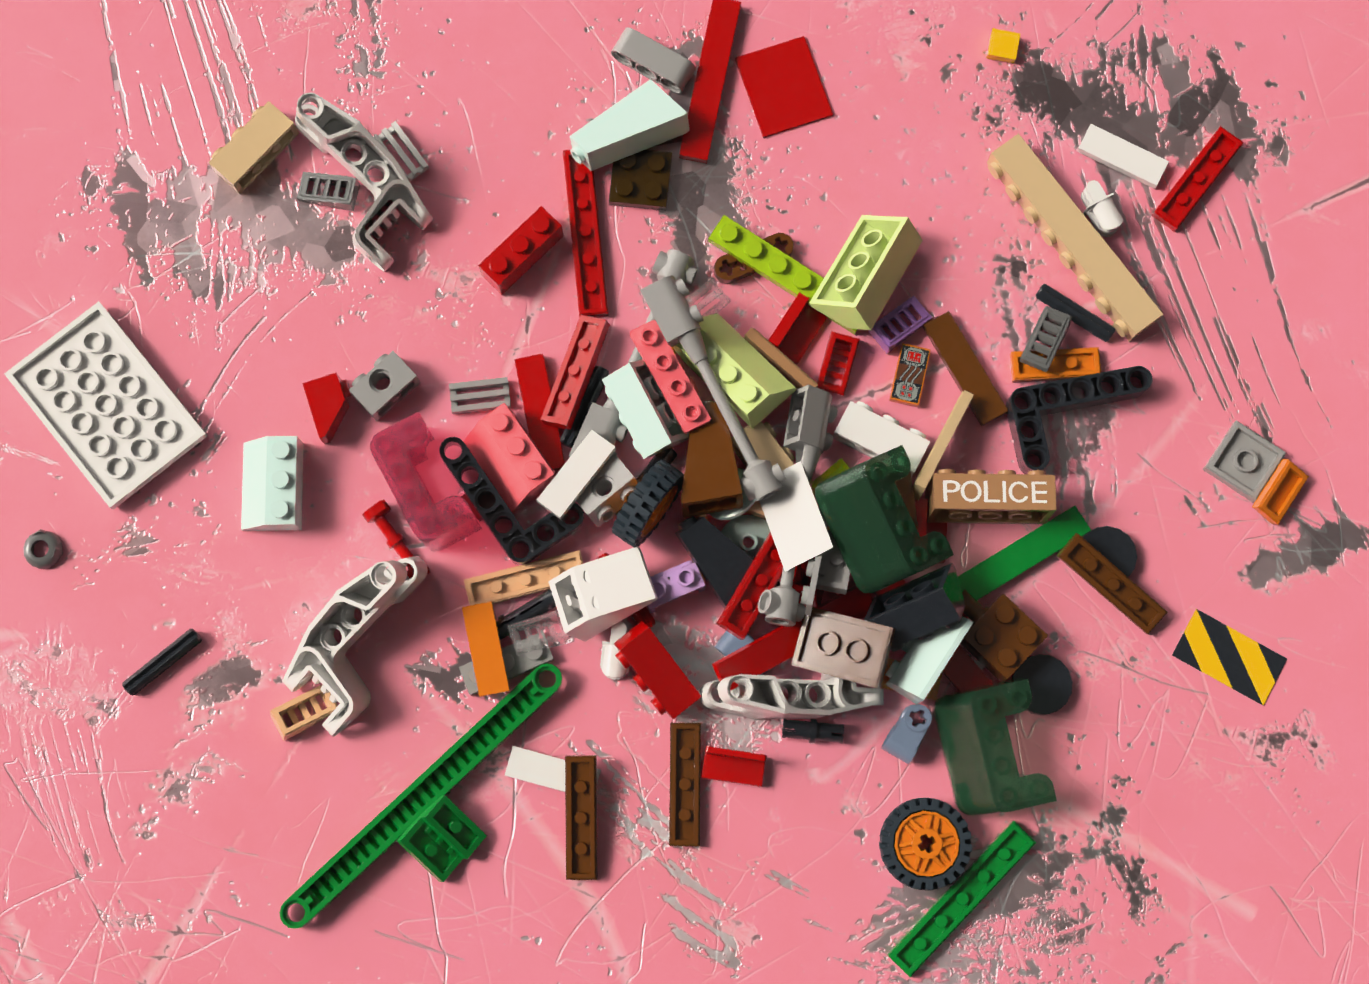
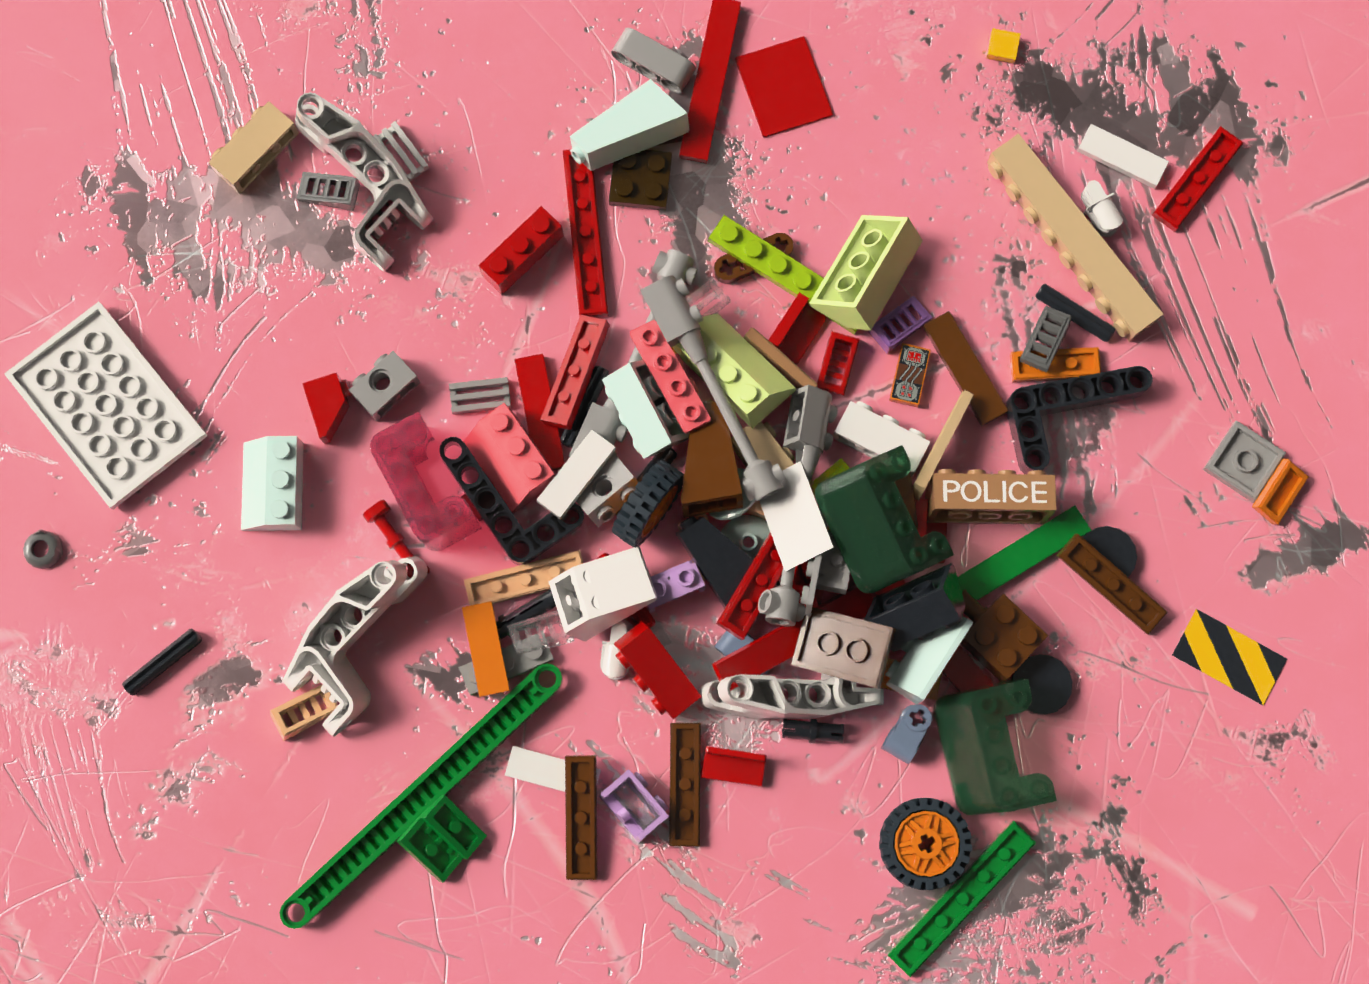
none -> lavender window [599,769,669,843]

